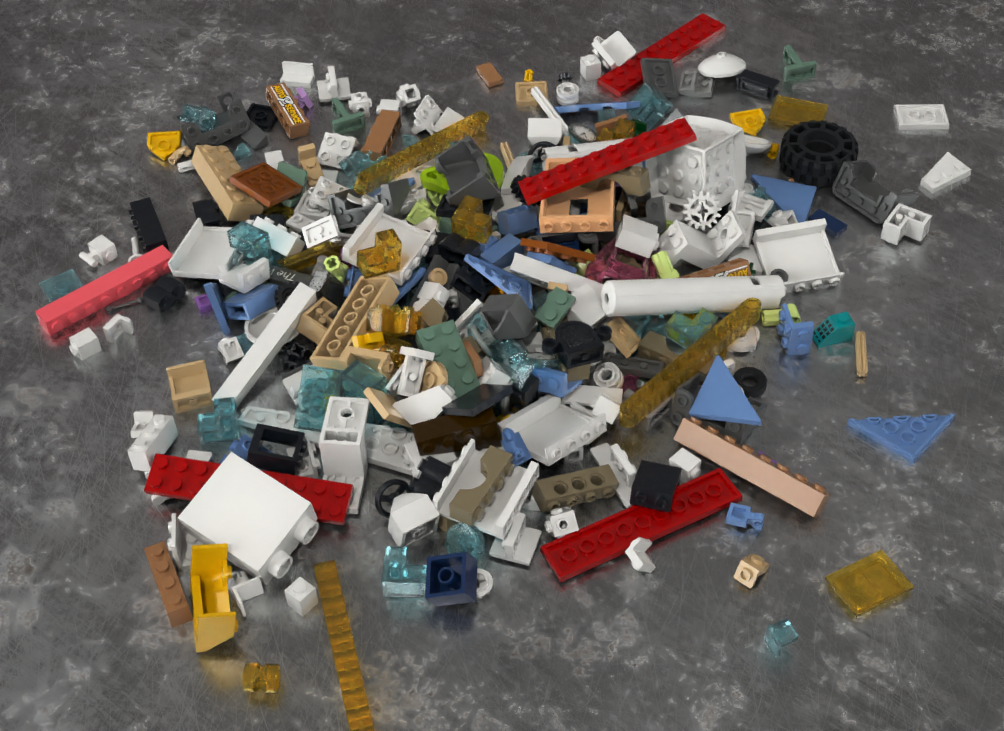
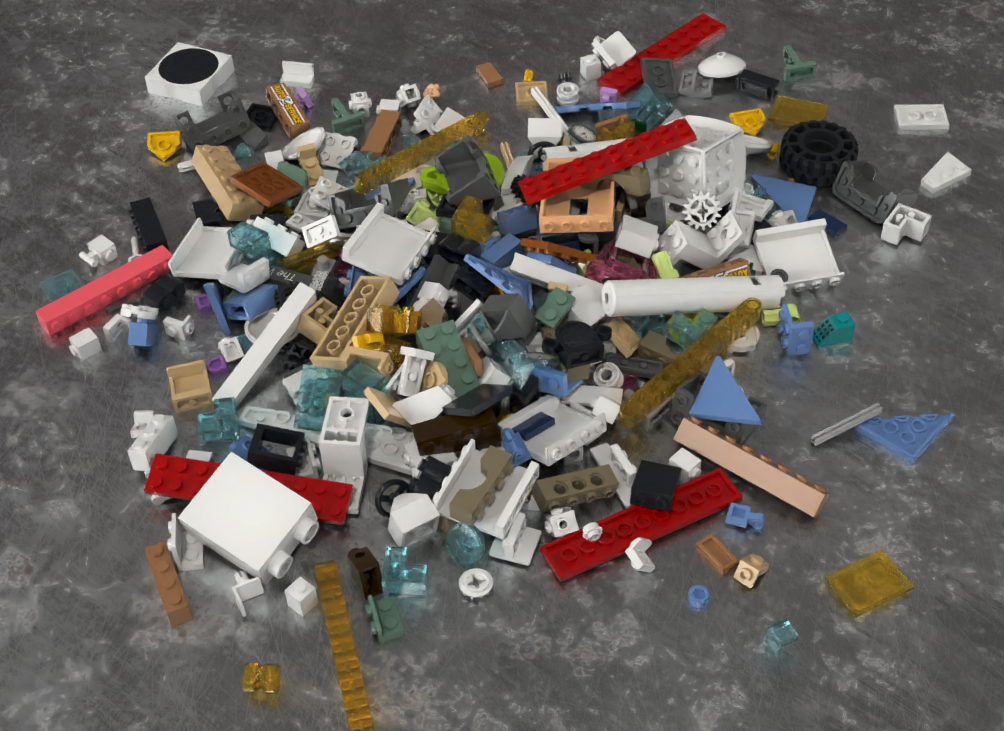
tan arm [168,146,192,164] -> none
clear light blue brick [180,103,217,131] -> none
yellow windscreen [190,543,238,653] -> none
white bracket [317,66,351,102] -> none
yellowish green piece [324,255,350,285] -> none
white plate [346,193,376,207] -> none
clear yellow brick [356,228,402,279] -> none
dark blue brick [425,552,478,607] -> none
tan tile [428,268,448,286] -> none
black tyre [733,367,767,398] -> none
tan axle [855,331,868,377] -> none
none -> white plate [120,303,159,320]
none -> medium blue slope [128,318,161,346]
none -> tile [145,42,235,107]
none -> white bracket [163,315,195,340]
none -> medium lavender tile [206,355,228,376]
none -> white dish [282,127,326,160]
none -> dark brown torso [347,547,385,600]
none -> sand green bracket [365,595,405,643]
none -> light nougat plant [423,84,440,99]
none -> dark blue tile [512,412,555,441]
none -> white plate [582,522,603,541]
none -> lavender tile [600,87,618,103]
none -> medium blue tile [688,585,710,607]
none -> medium nougat tile [695,533,740,576]
none -> light grey axle [810,402,882,446]

